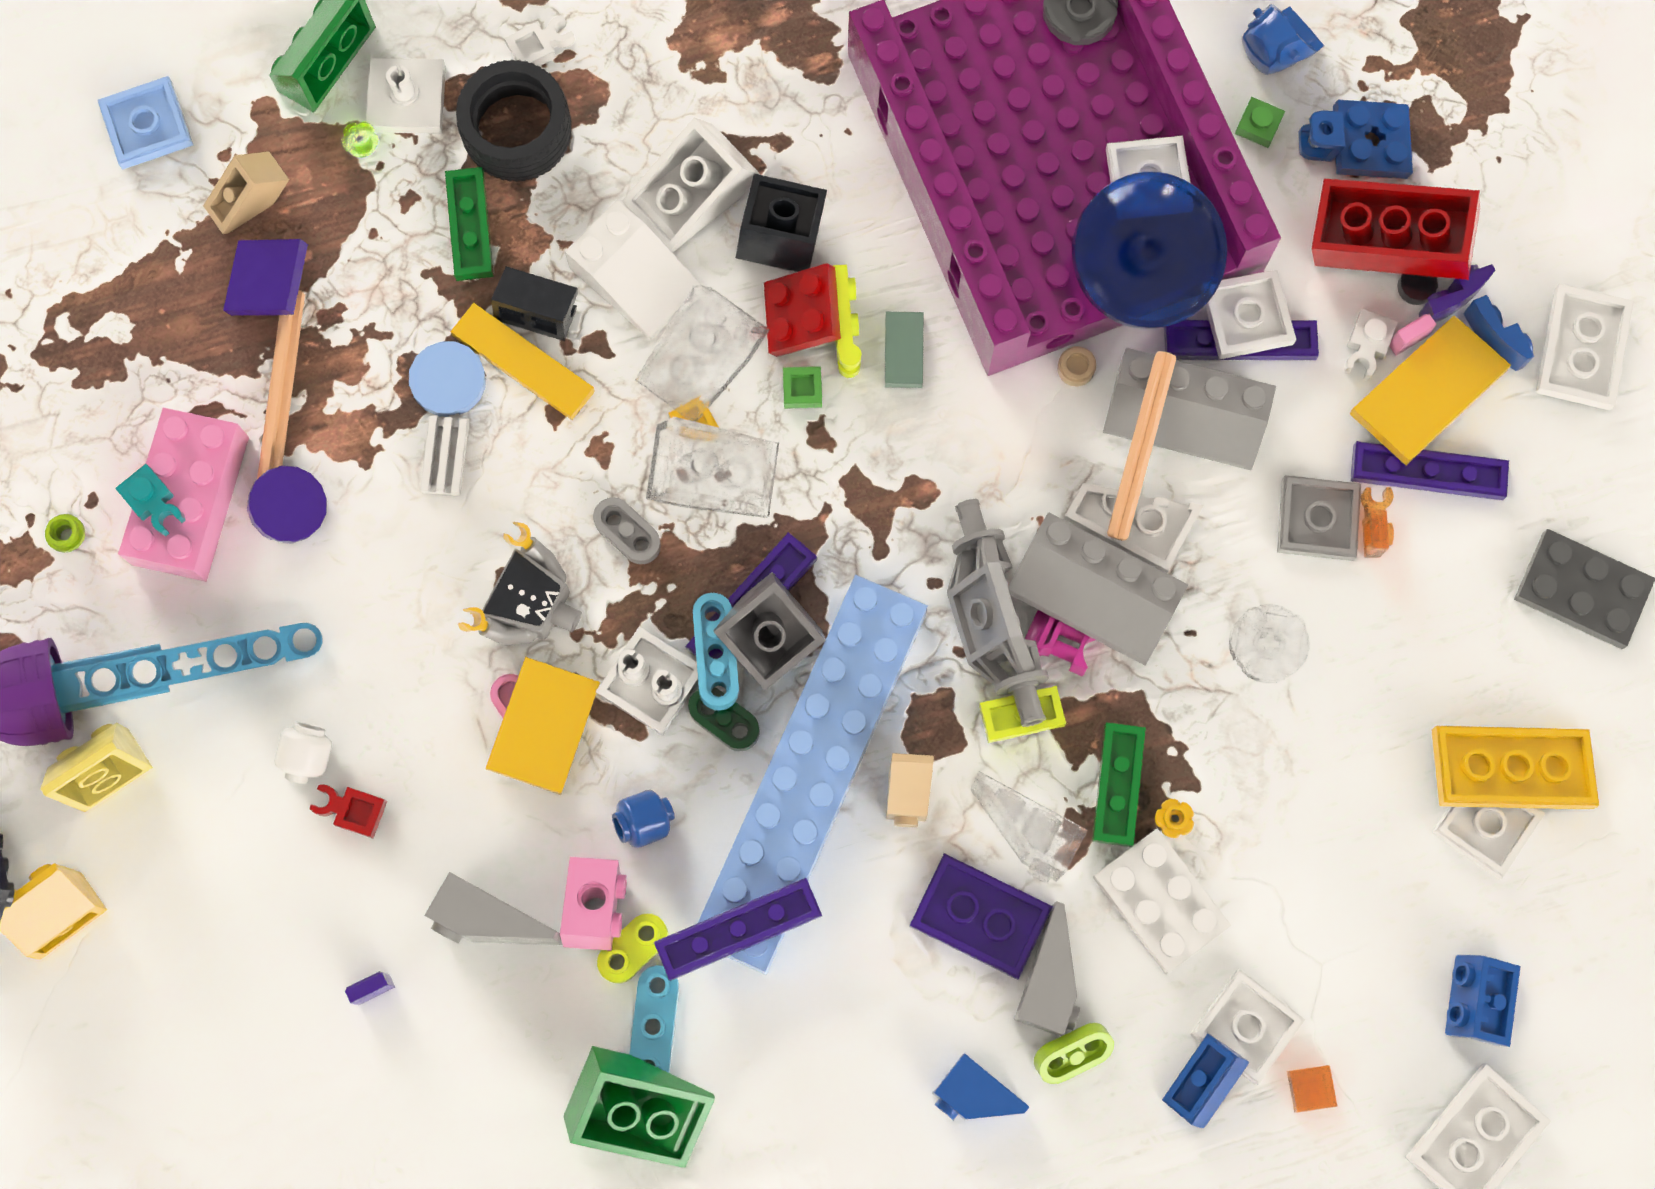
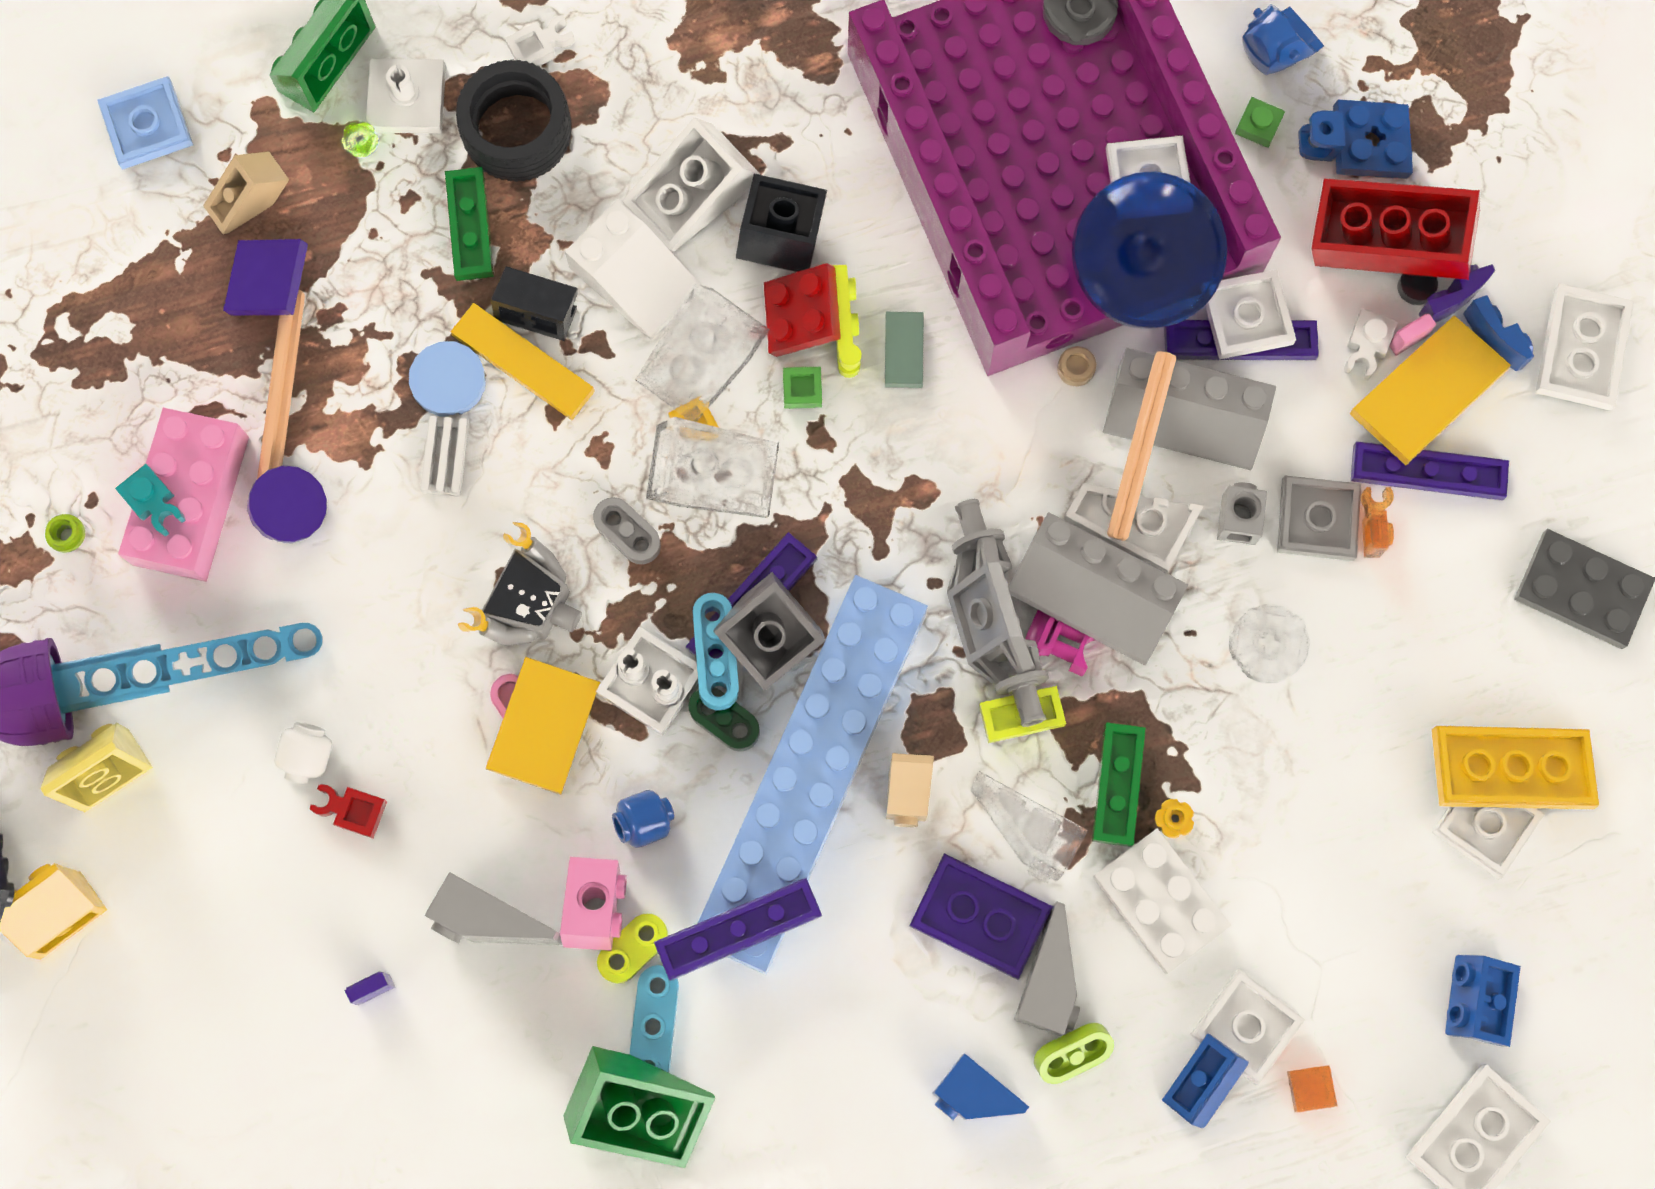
none -> light grey brick [1217,482,1267,545]

